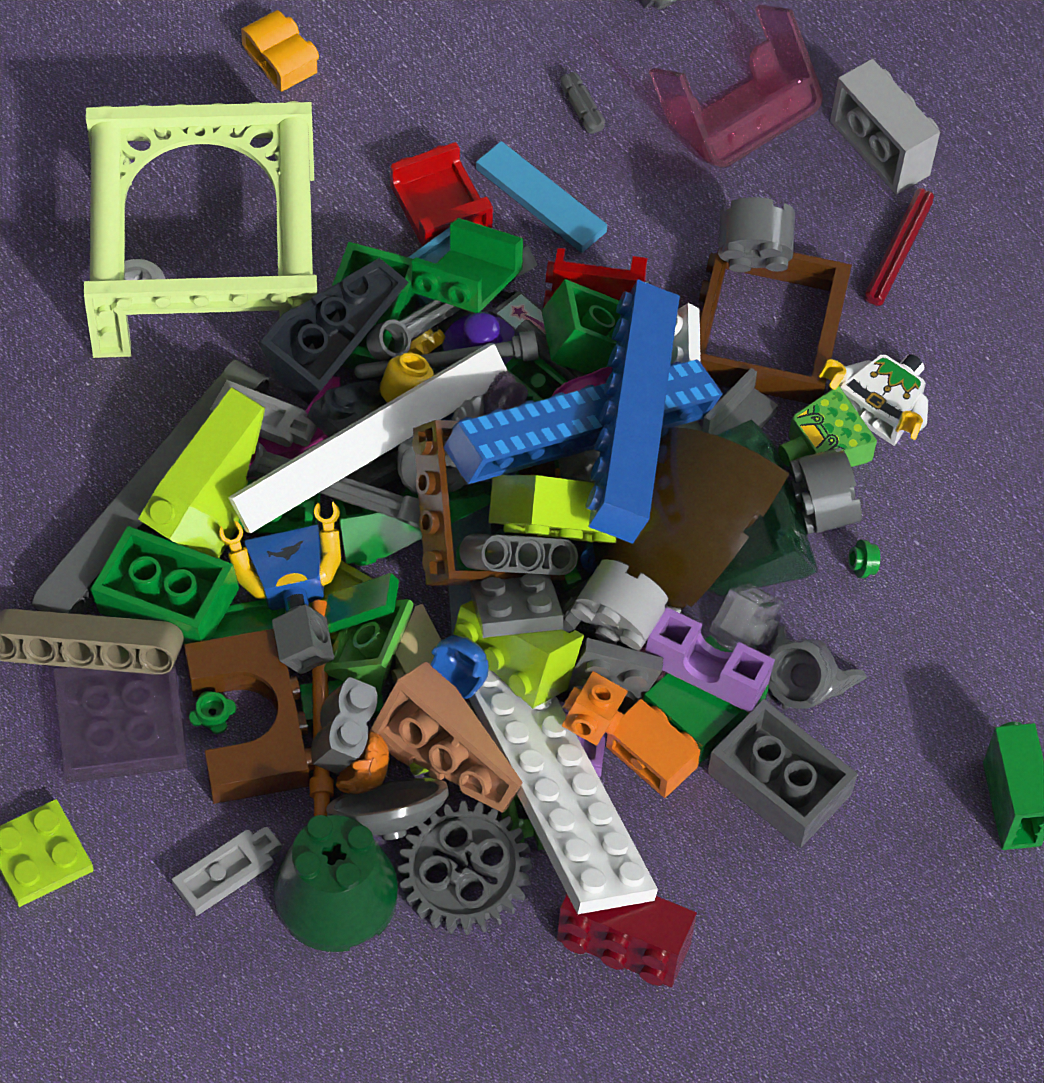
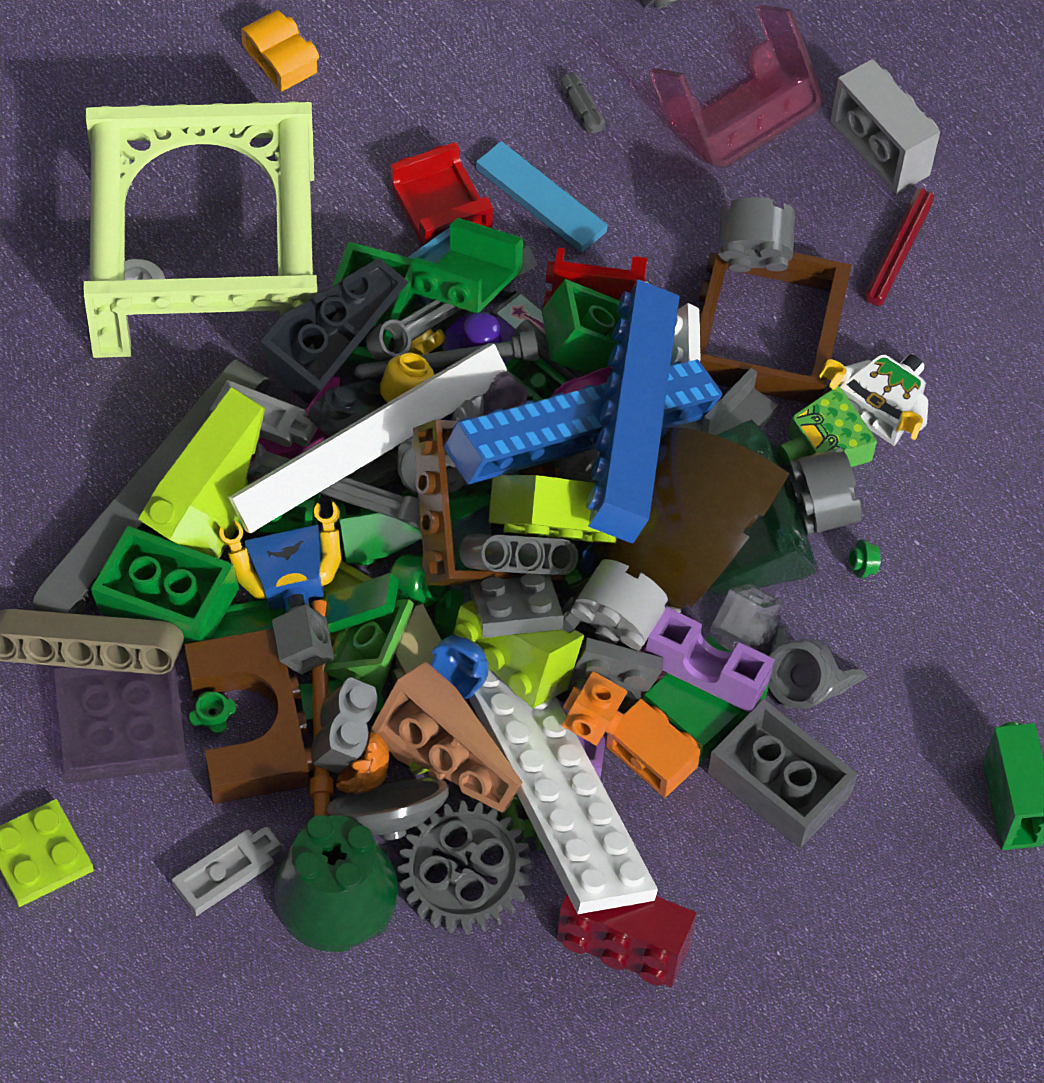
none -> green head [390,553,447,608]
none -> green tile [433,588,464,640]

